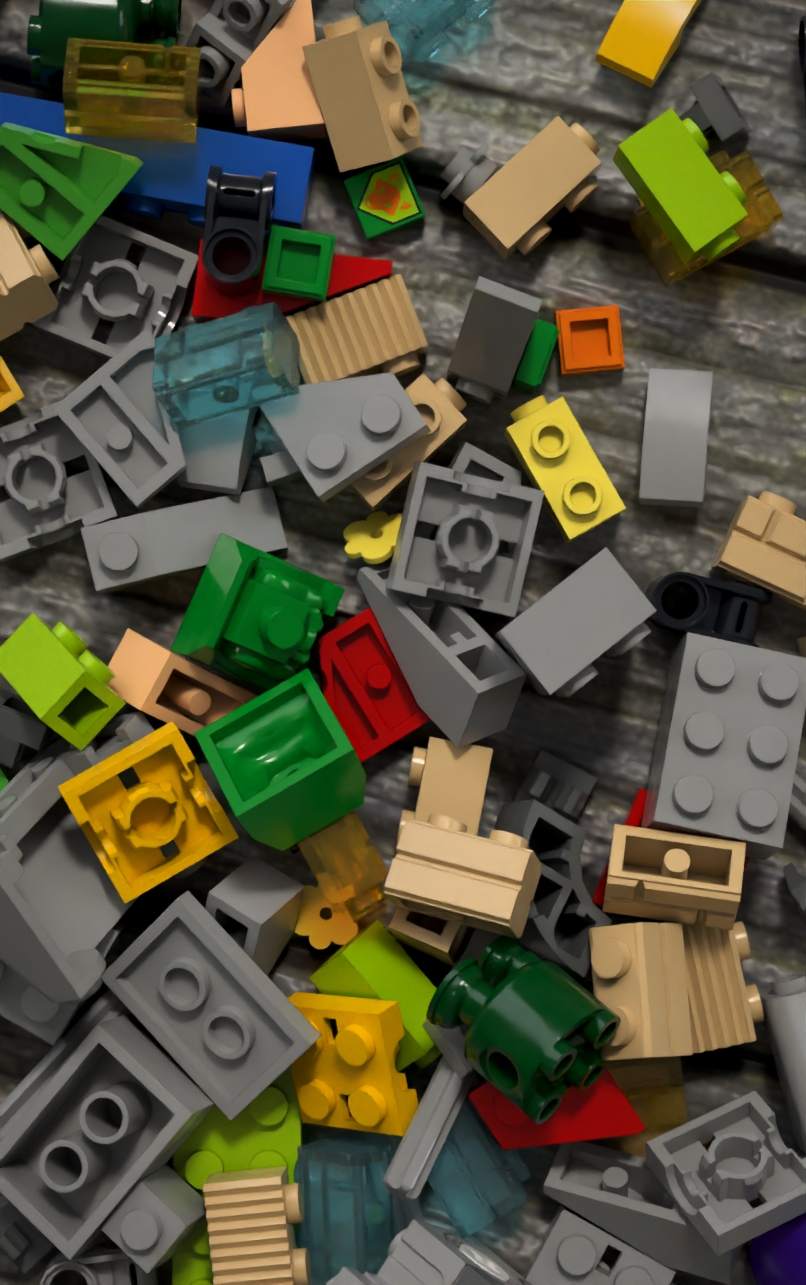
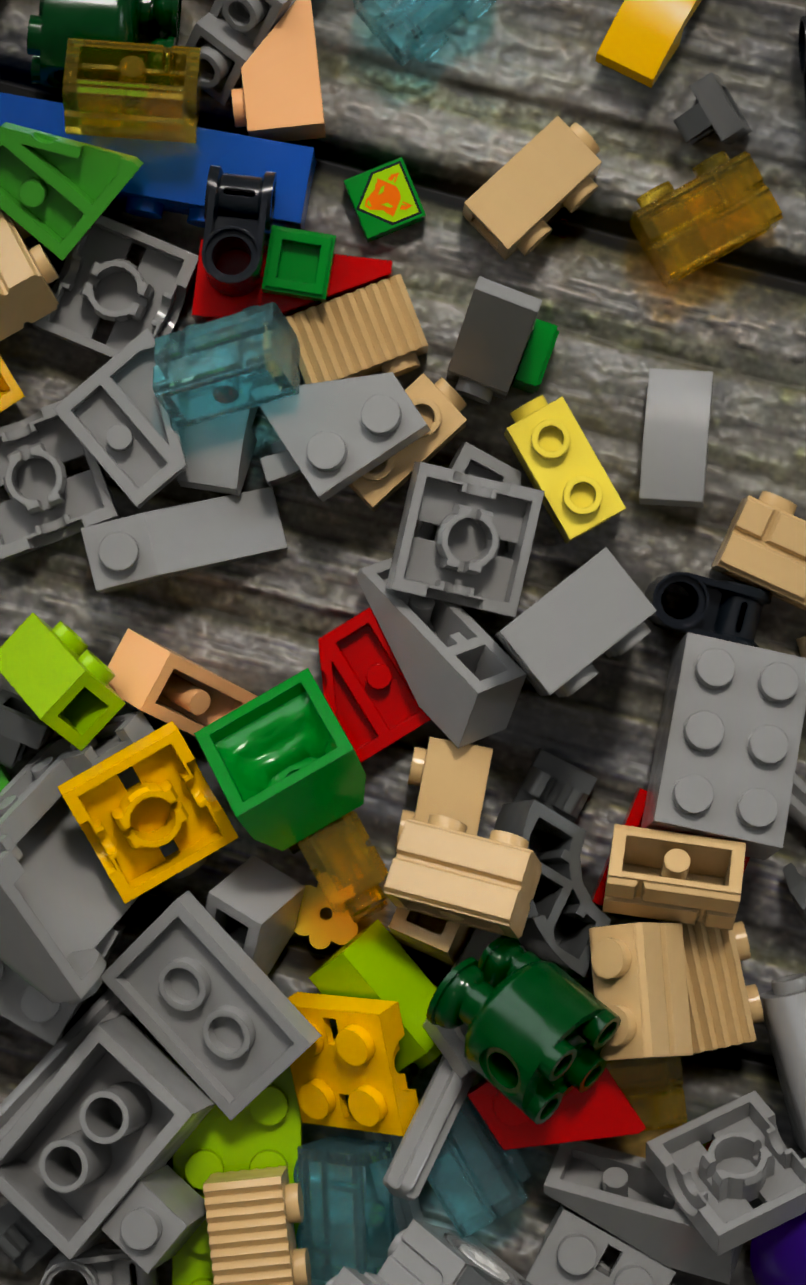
green brick [170,532,345,691] -> none
tan brick [302,15,423,172] -> none
light yellow plant [343,511,403,564] -> none
light grey plate [440,143,497,204] -> none
orange tile [554,305,625,377] -> none
lime brick [613,108,748,264] -> none

